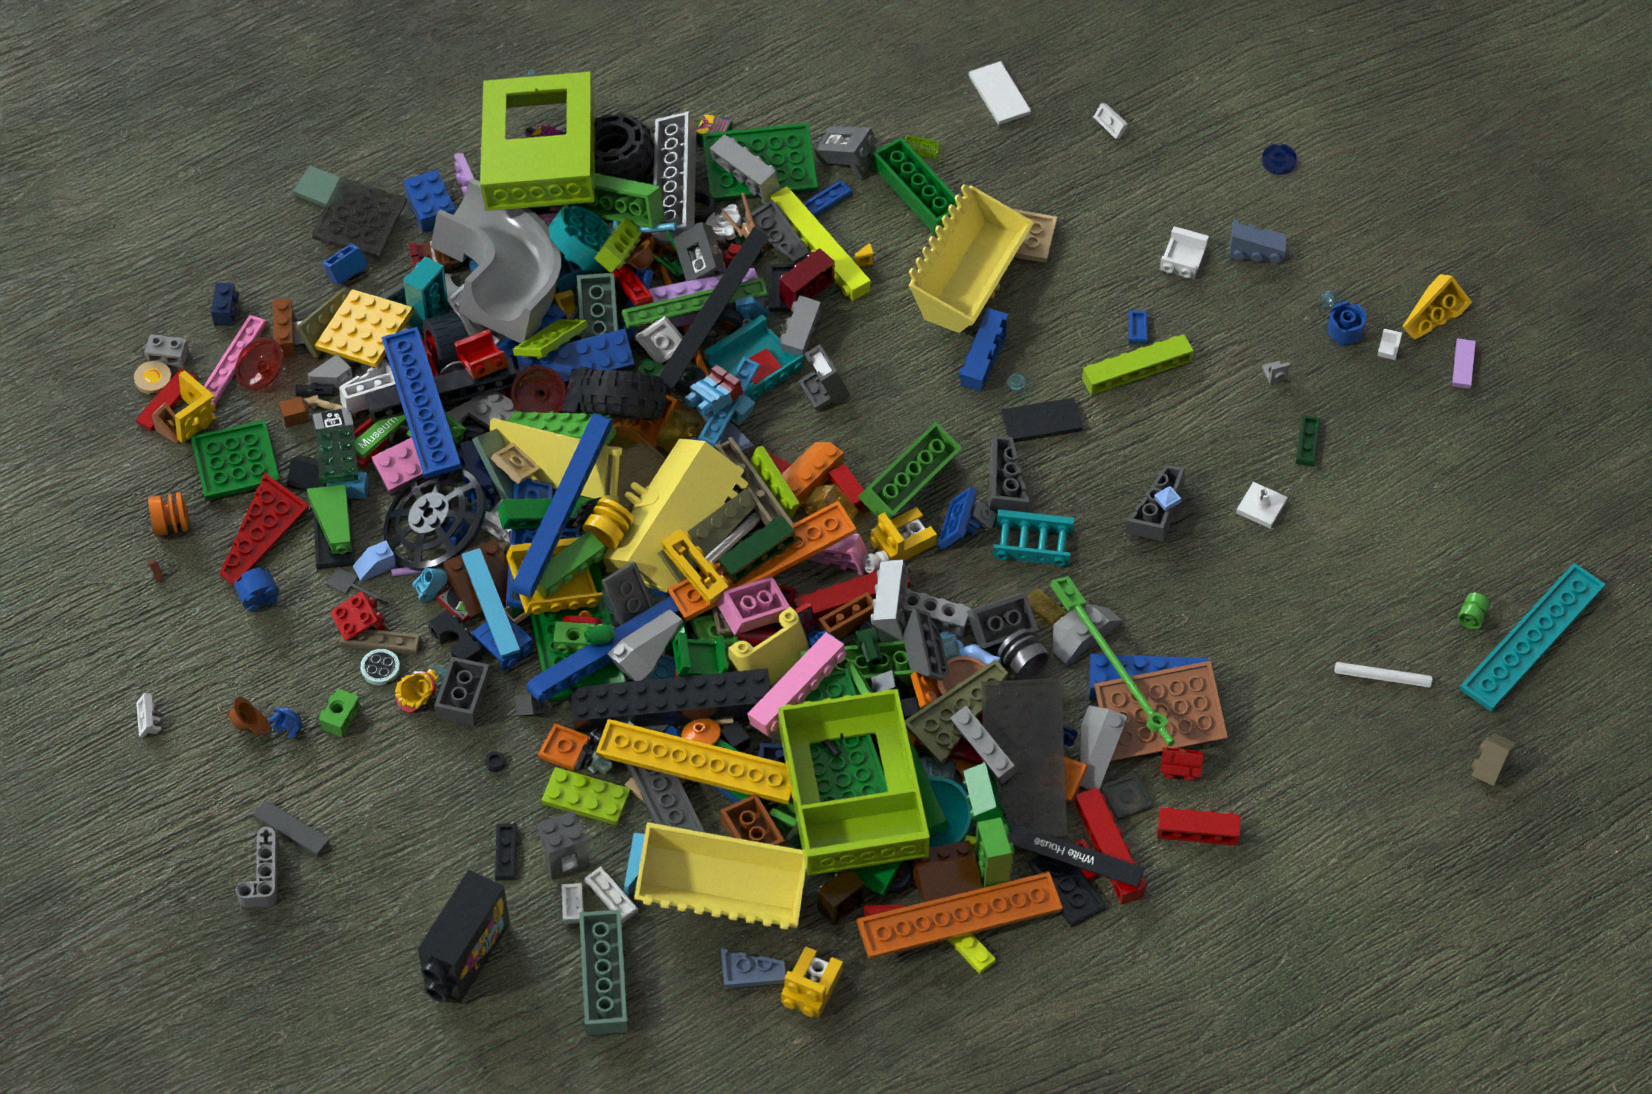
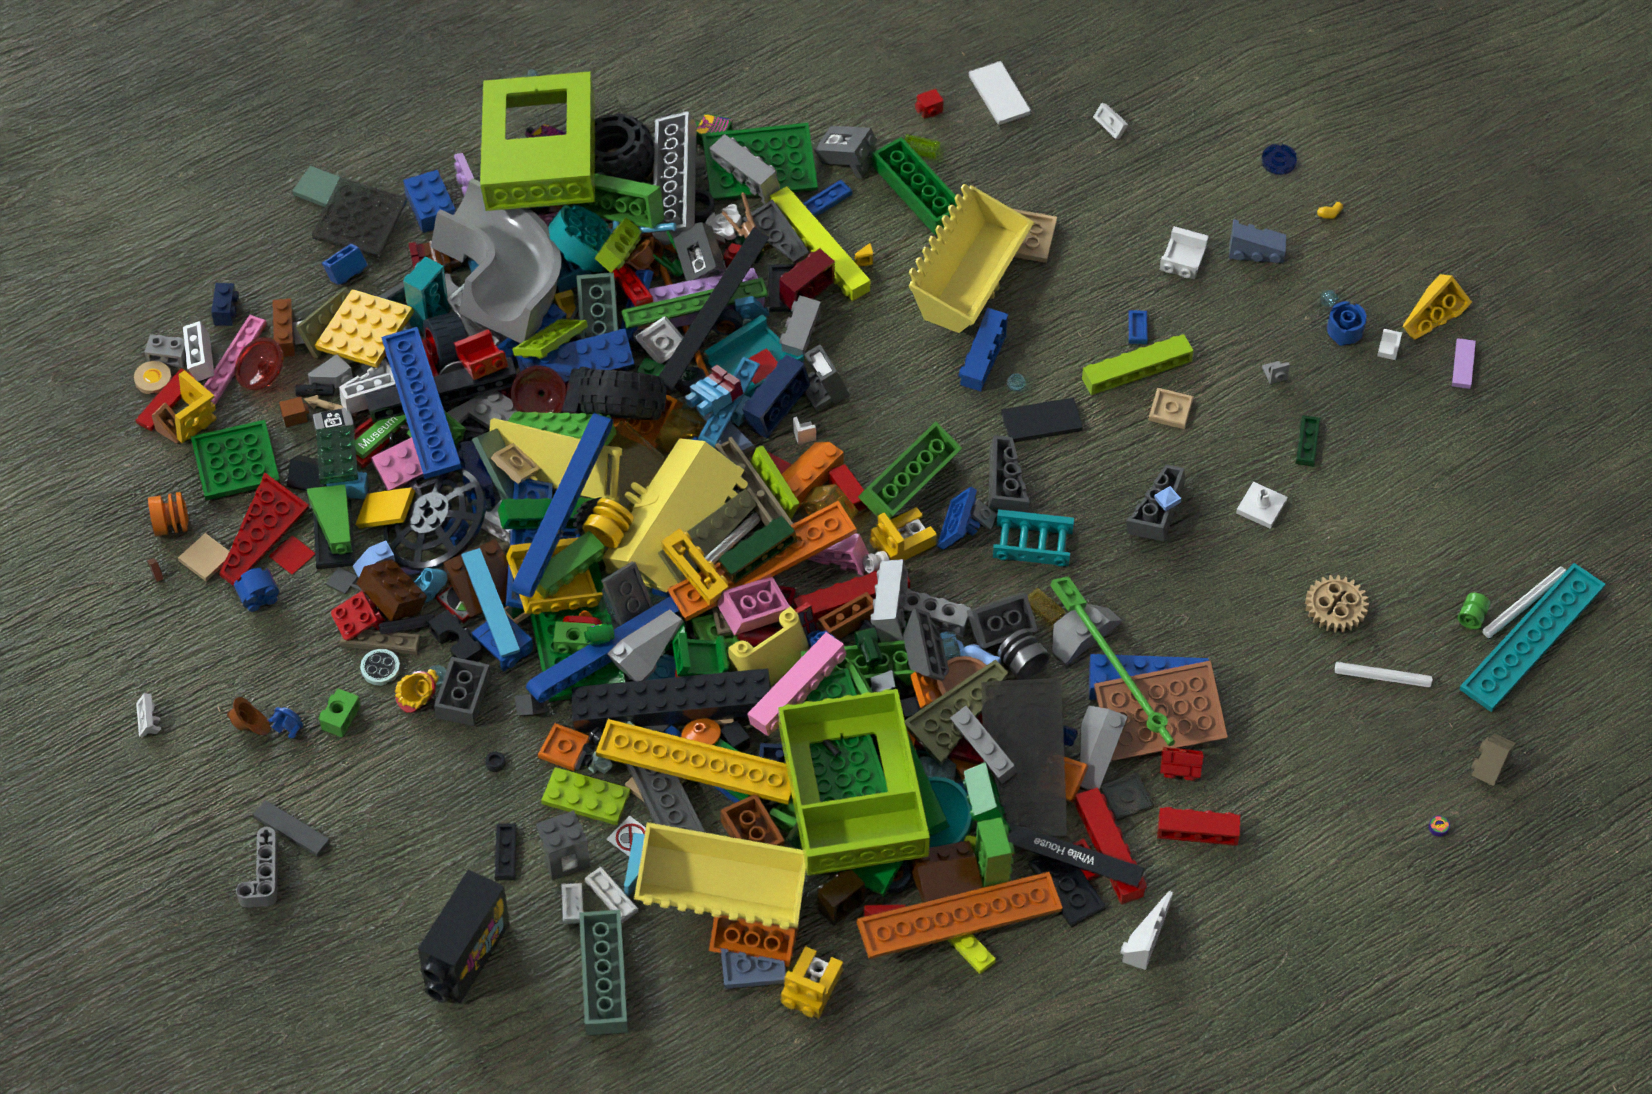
none -> tan tile [178,533,230,582]
none -> white brick [183,321,214,381]
none -> red sticker [269,535,315,574]
none -> yellow tile [355,487,415,528]
none -> reddish brown brick [356,559,427,621]
none -> black axle [379,614,435,634]
none -> sticker [607,816,646,857]
none -> orange slope [709,915,799,967]
none -> dark blue brick [742,354,811,438]
none -> white panel [793,417,816,445]
none -> red brick [915,88,944,119]
none -> white wedge [1120,891,1173,970]
none -> tan tile [1148,388,1194,429]
none -> tan gear [1305,575,1369,633]
none -> yellow arm [1317,202,1343,219]
none -> tile [1429,816,1450,837]
none -> white axle [1483,567,1567,638]

